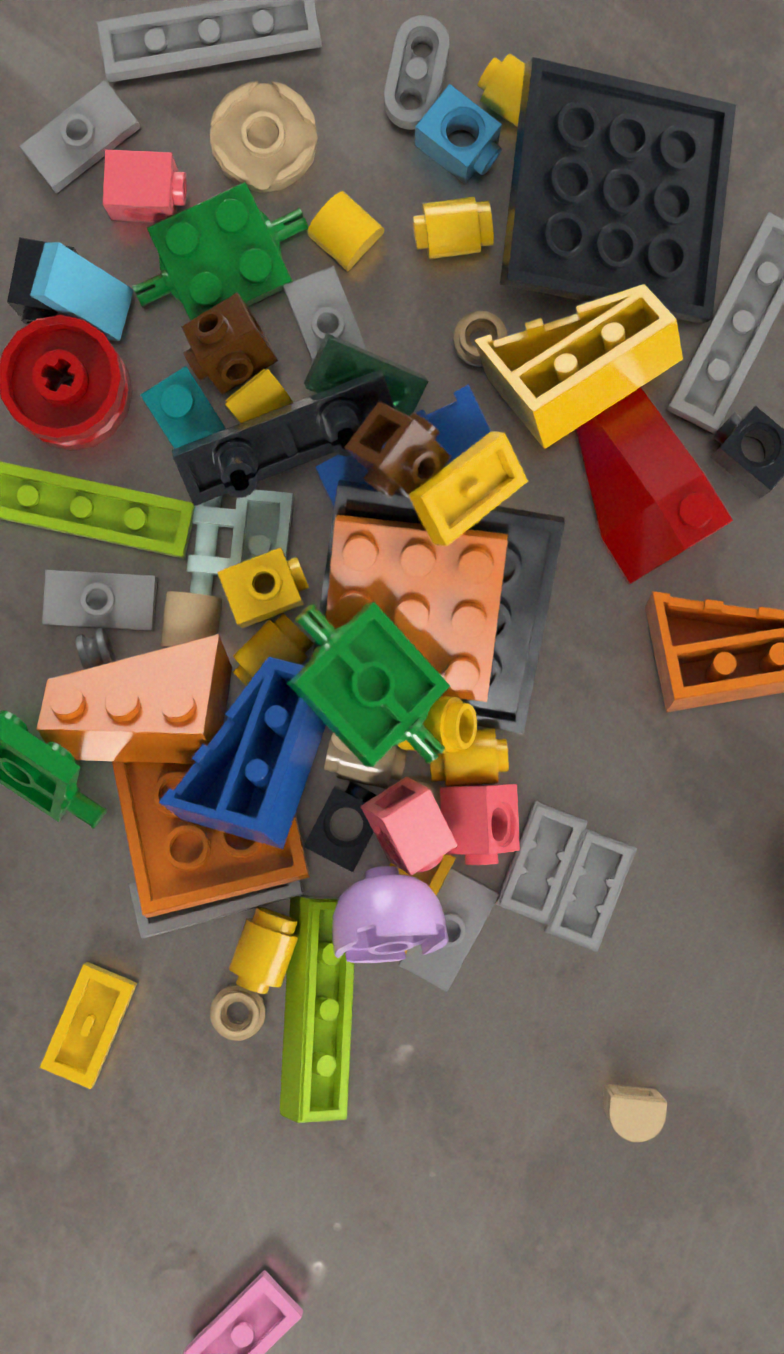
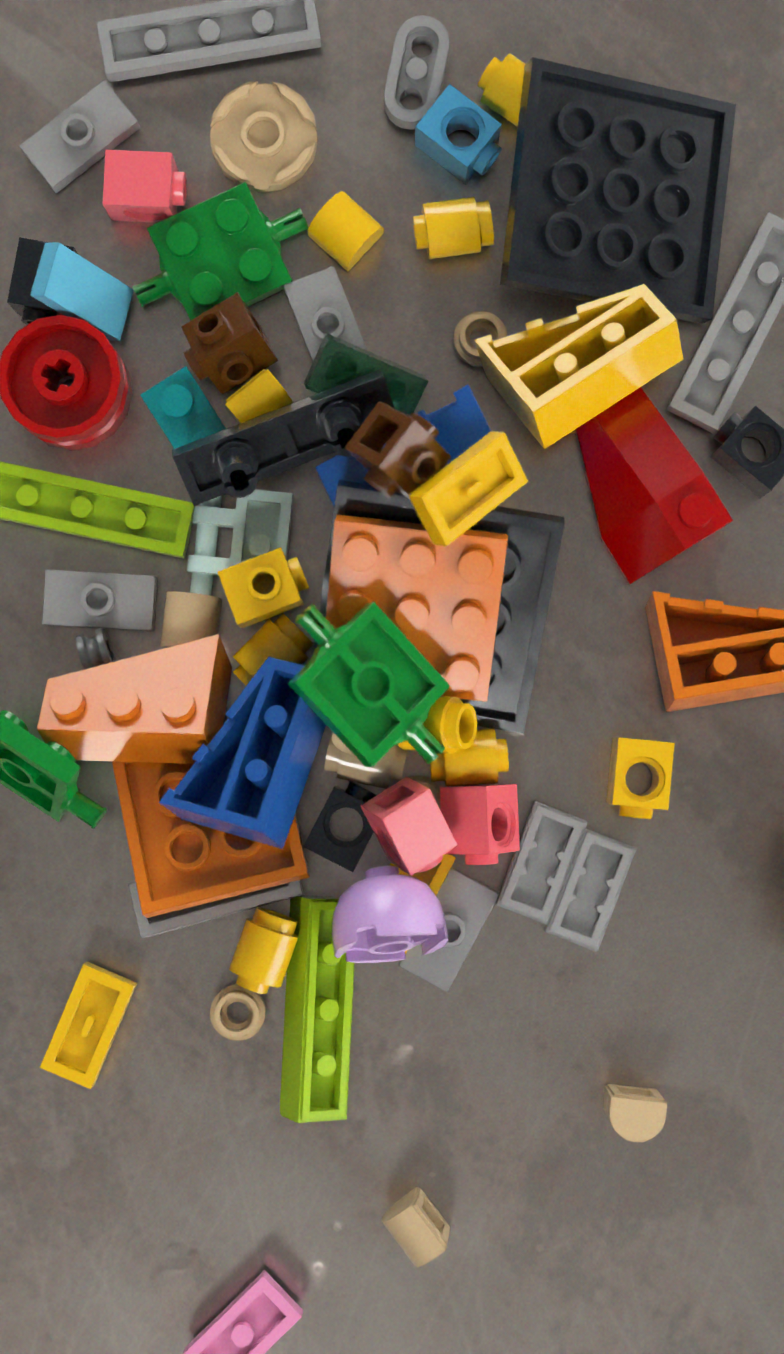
none -> tan brick [381,1186,451,1267]
none -> yellow brick [606,737,675,819]

